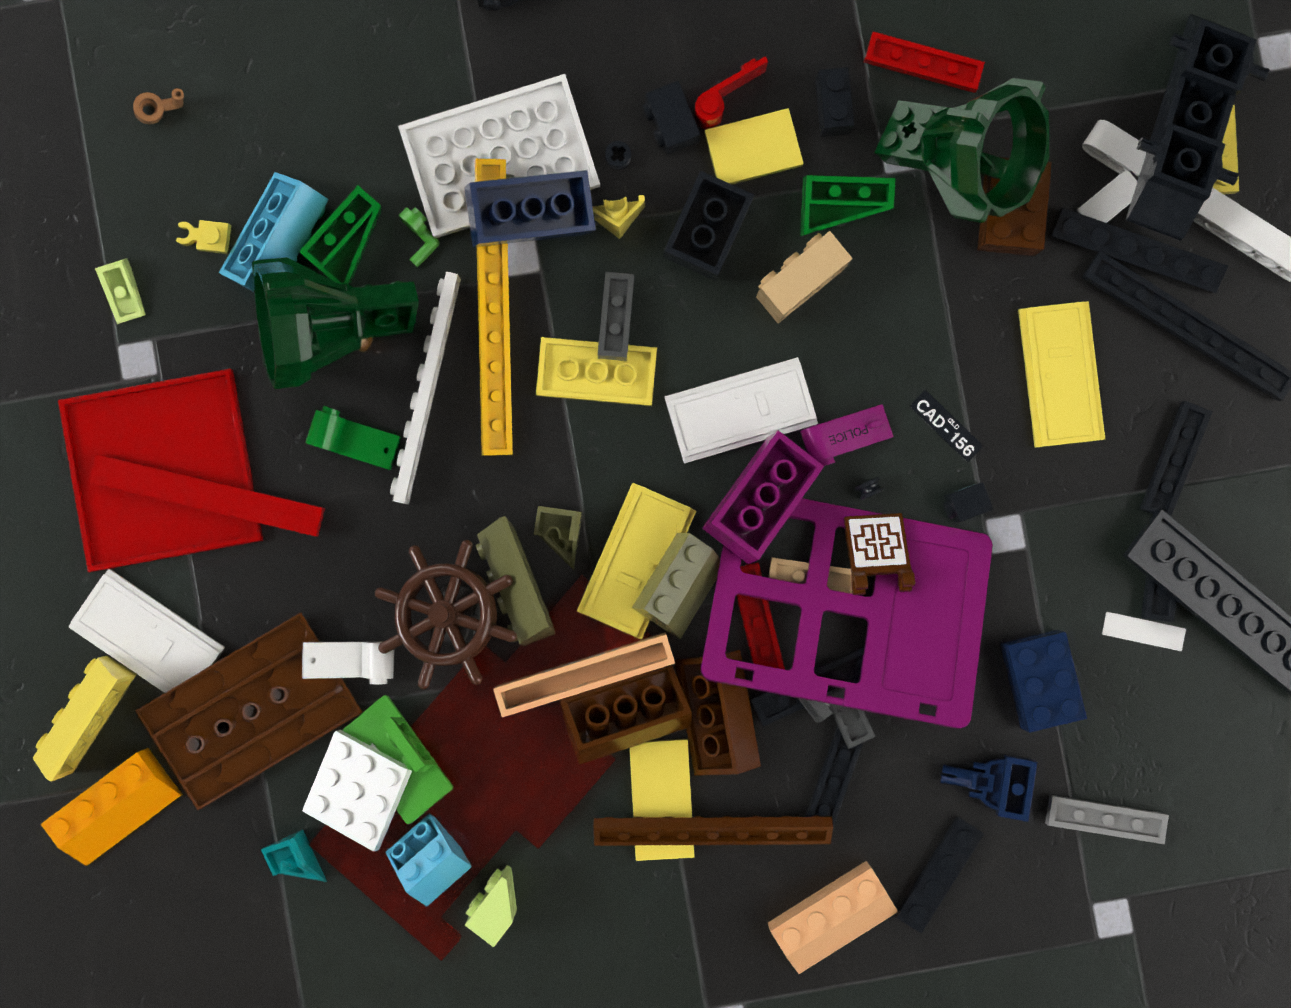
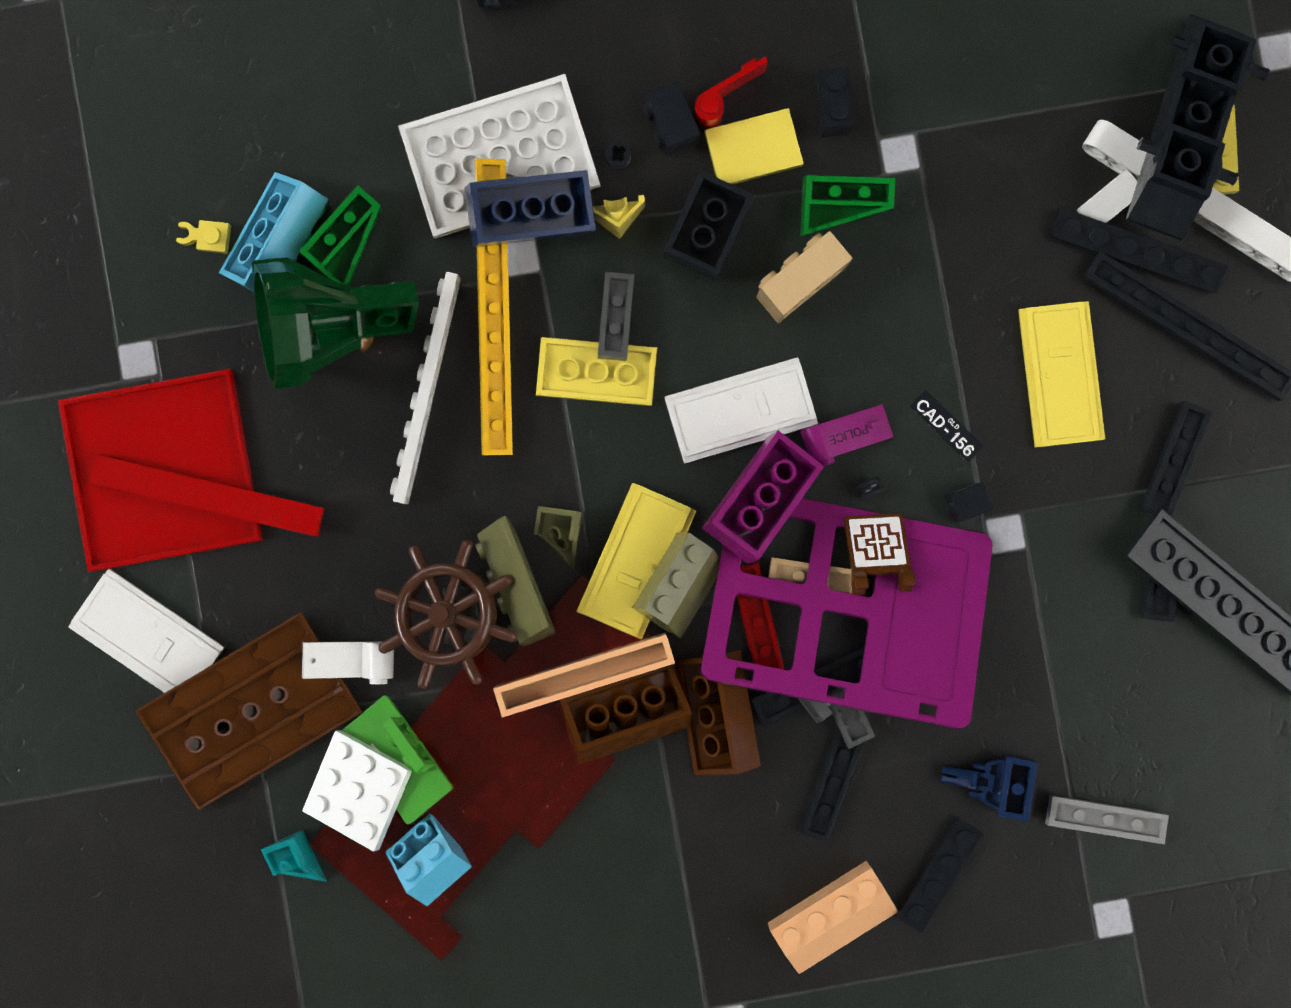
light yellow slope [33,656,137,782] -> none
light orange slope [41,748,183,866] -> none
yellowish green slope [95,258,146,324] -> none
medium nougat plate [133,88,184,125] -> none
green door [305,406,401,470] -> none
bright green plate [398,207,439,268] -> none
yellowish green slope [465,865,517,947] -> none
reddish brown plate [594,816,833,846] -> none
light yellow tile [630,738,694,861] -> none
red plate [864,31,985,93] -> none
dark green plate [874,78,1049,223] -> none
reddish brown brick [978,157,1052,256] -> none
dark blue brick [1000,630,1087,733] -> none
white sticker [1102,612,1186,651] -> none

